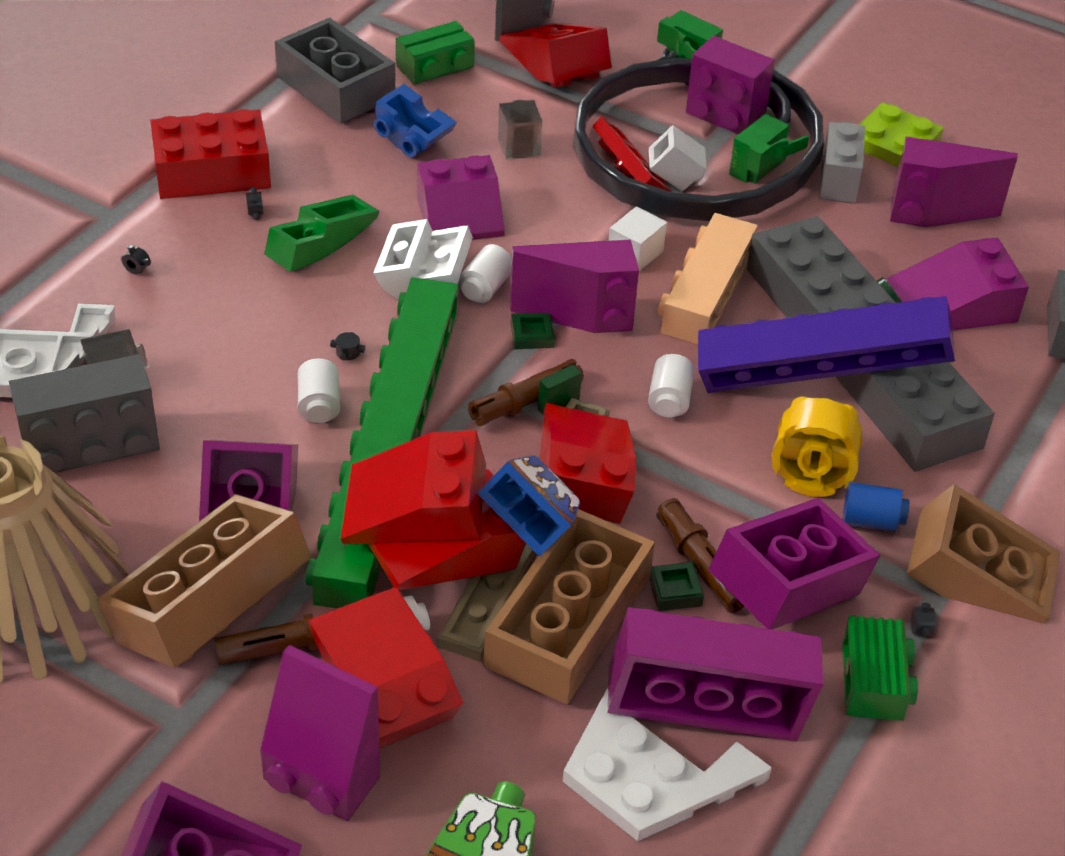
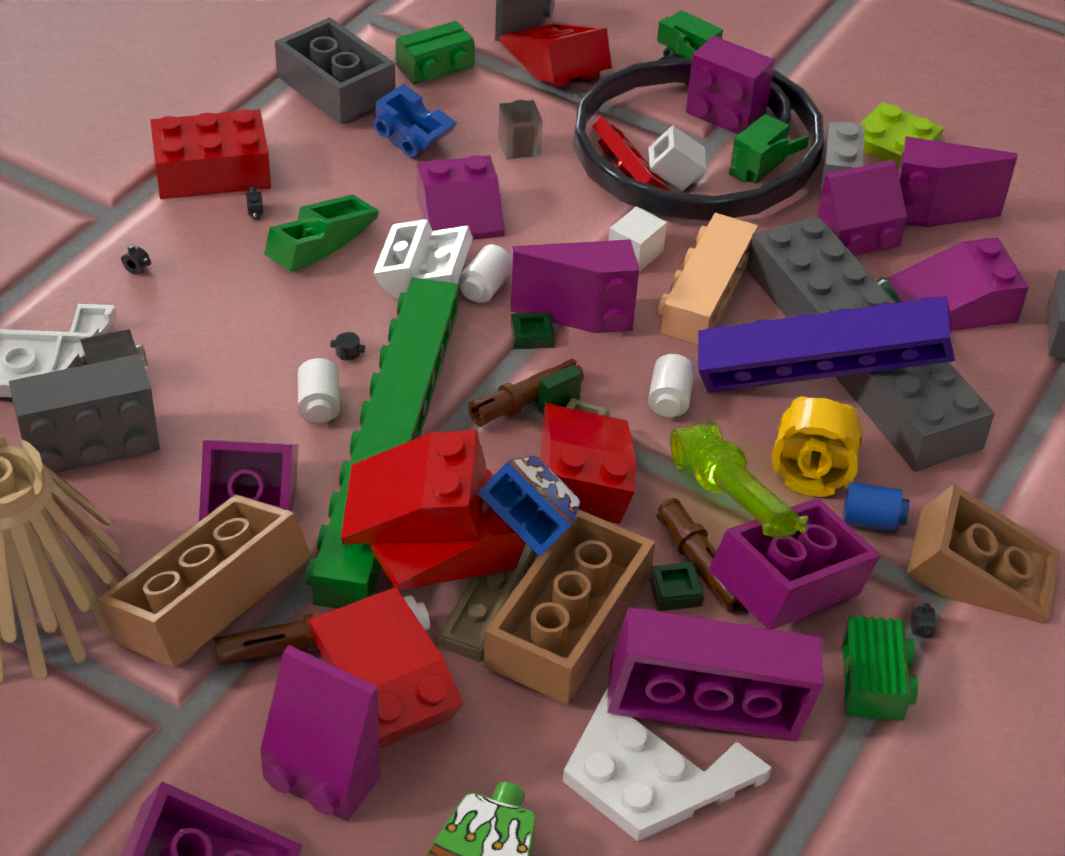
none -> clear neon green piece [670,421,809,539]
none -> magenta slope [817,160,907,256]

